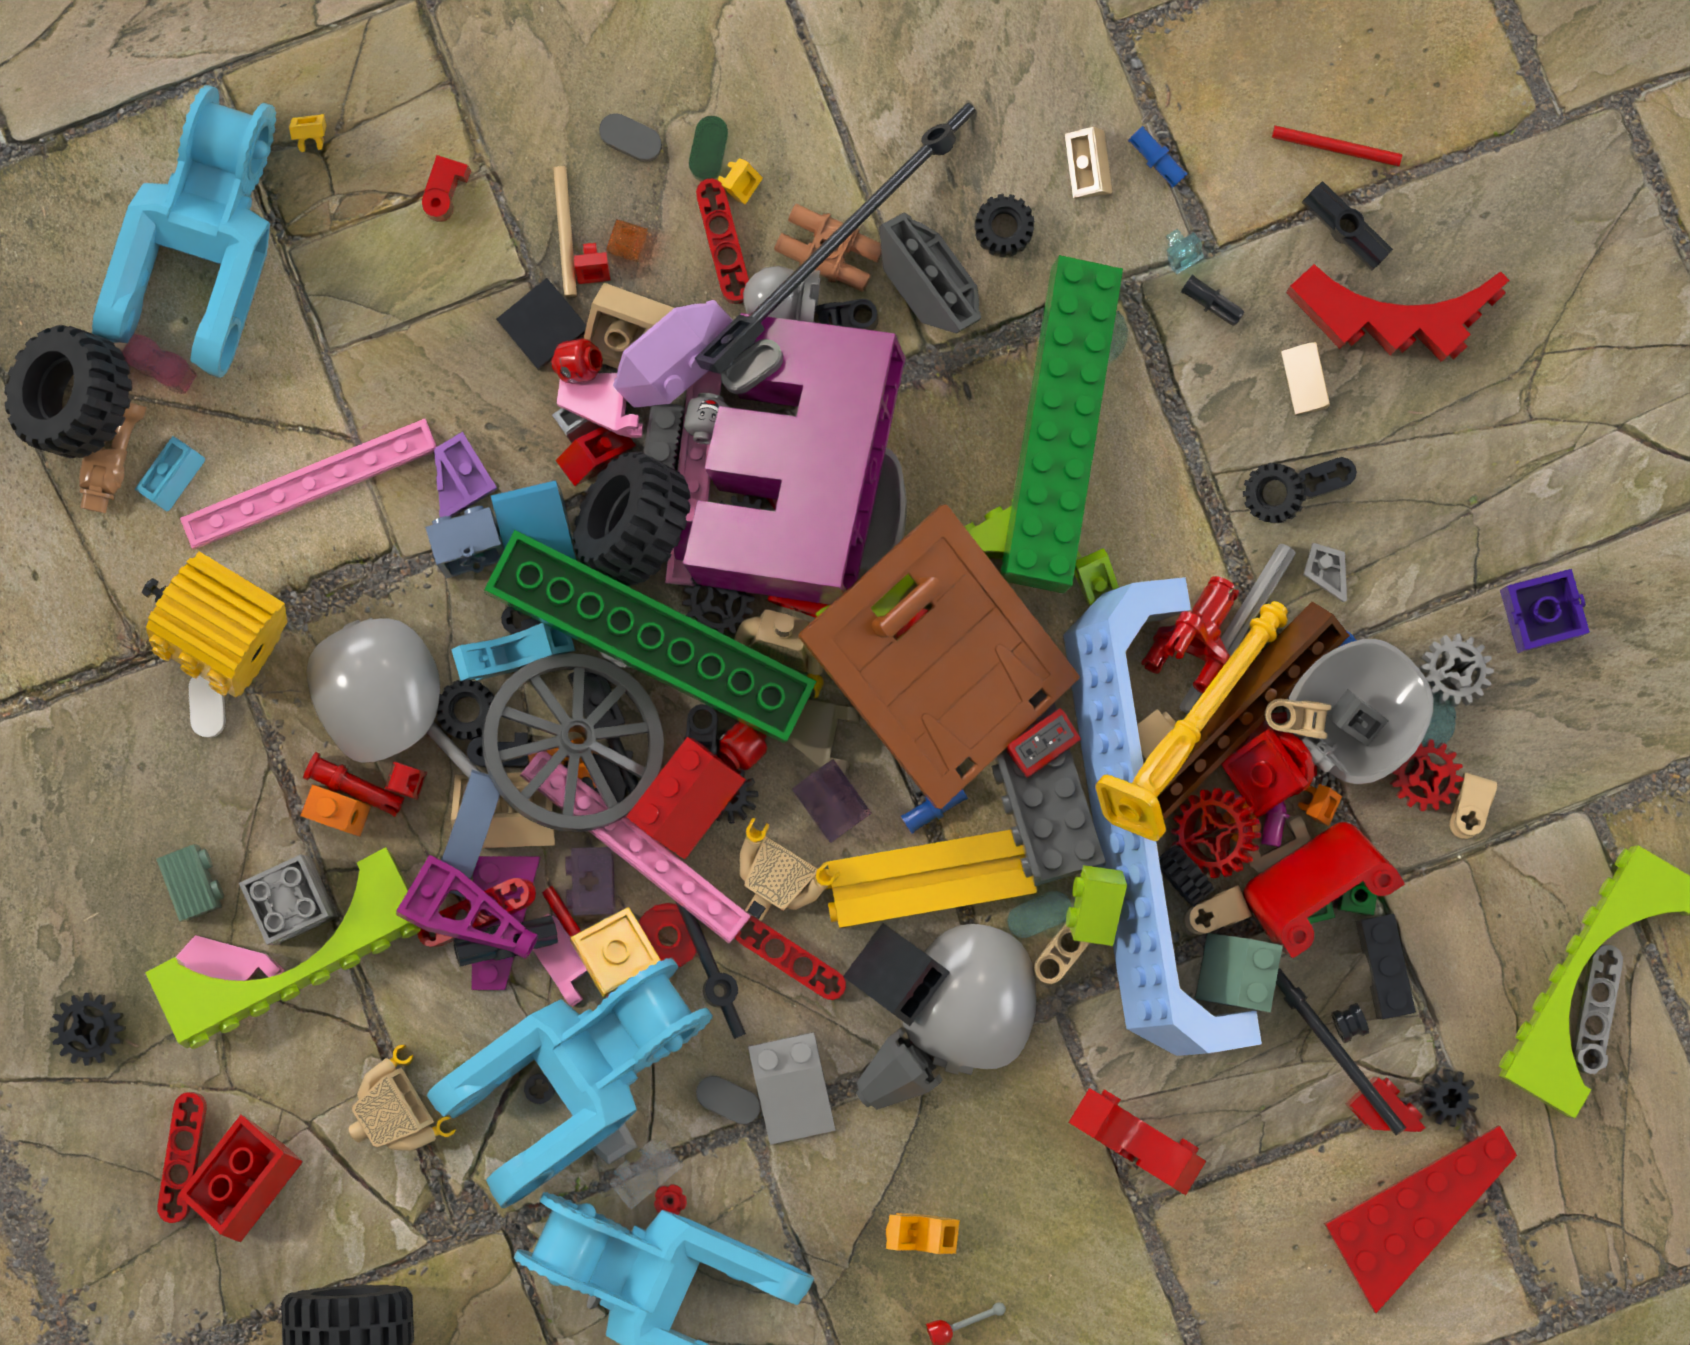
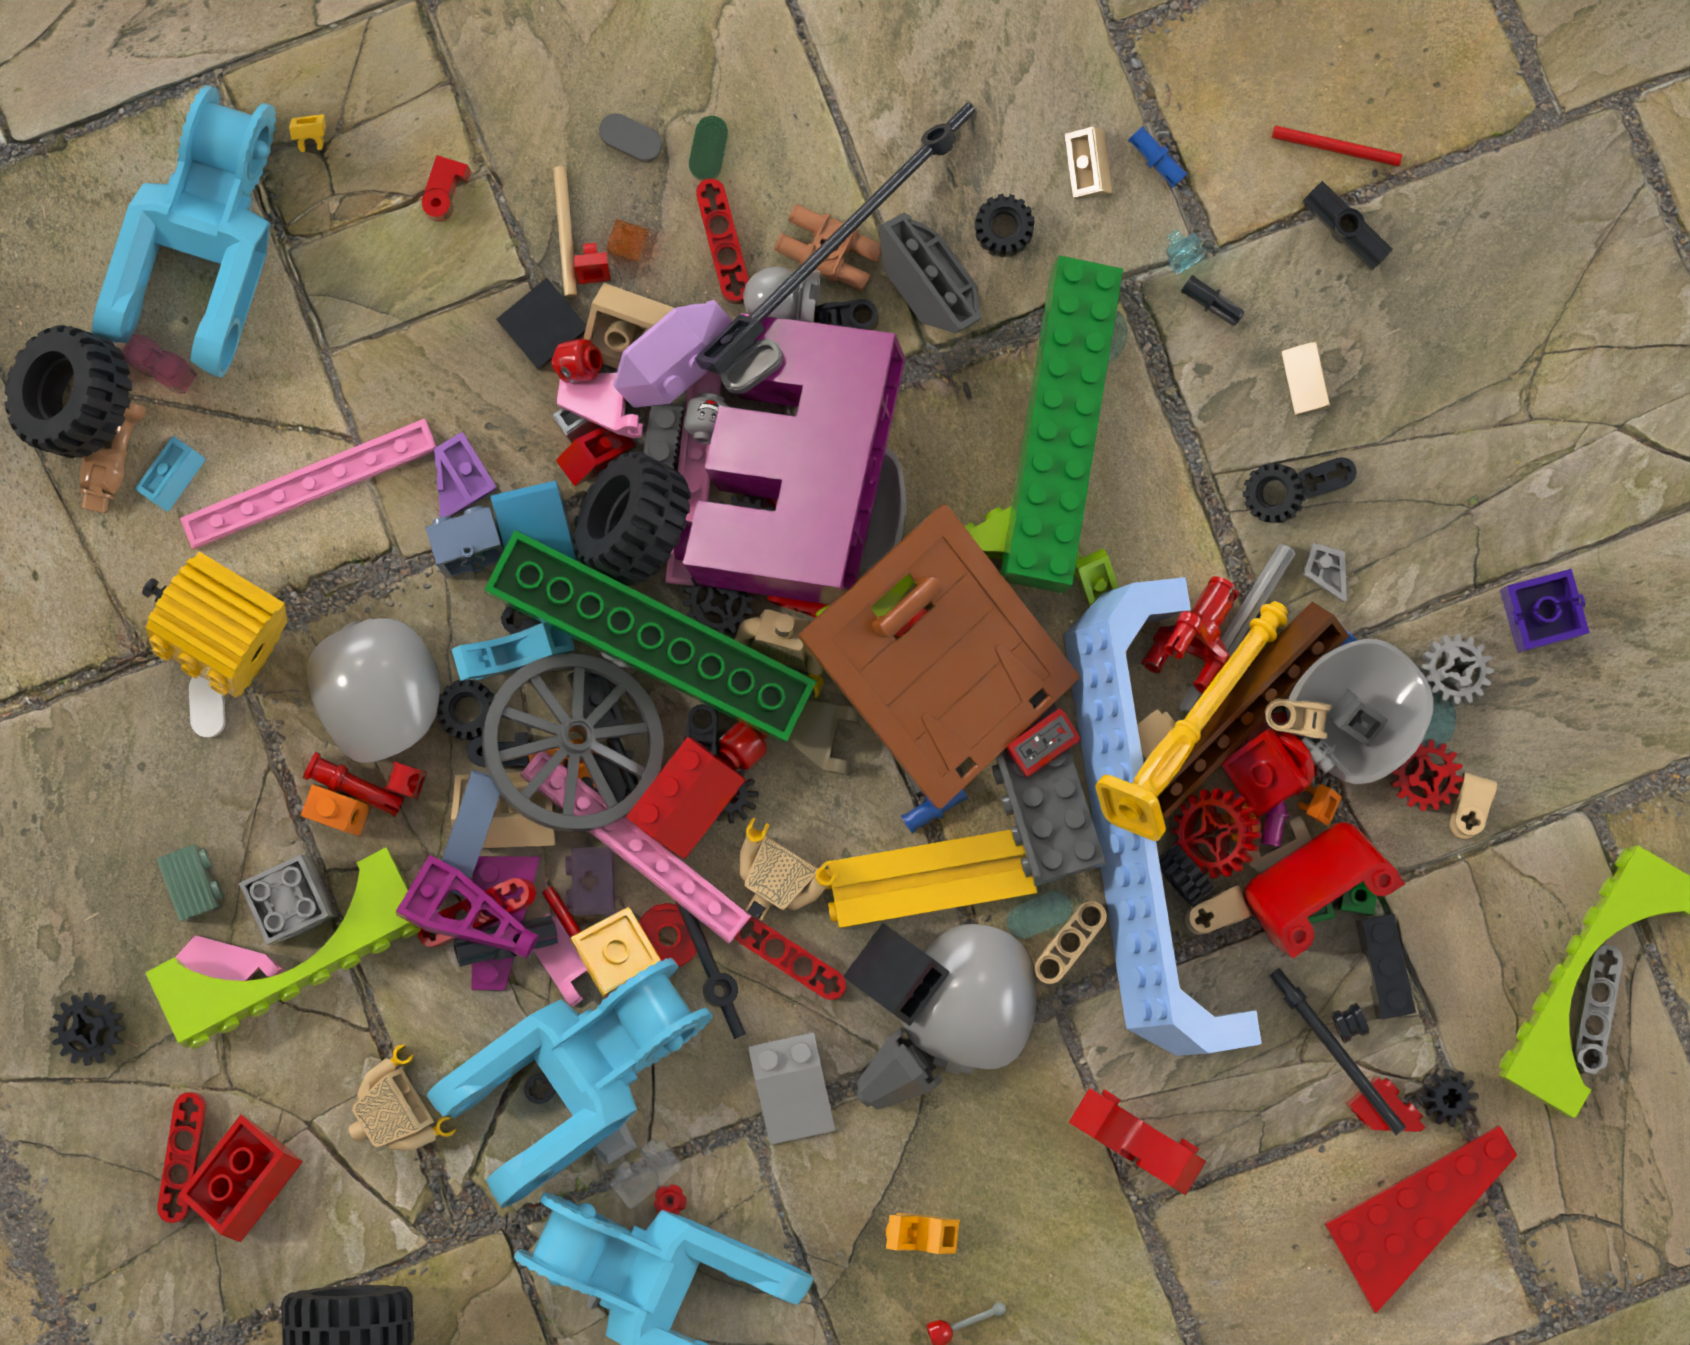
light grey bar [426,721,481,778] -> none
dark grey tile [696,1076,760,1124] -> none
yellow tile [718,158,763,205] -> none
brick [792,759,872,843] -> none
lime brick [1066,865,1127,946] -> none
sand green slope [1195,933,1283,1012] -> none
red arch [1286,264,1510,362] -> none

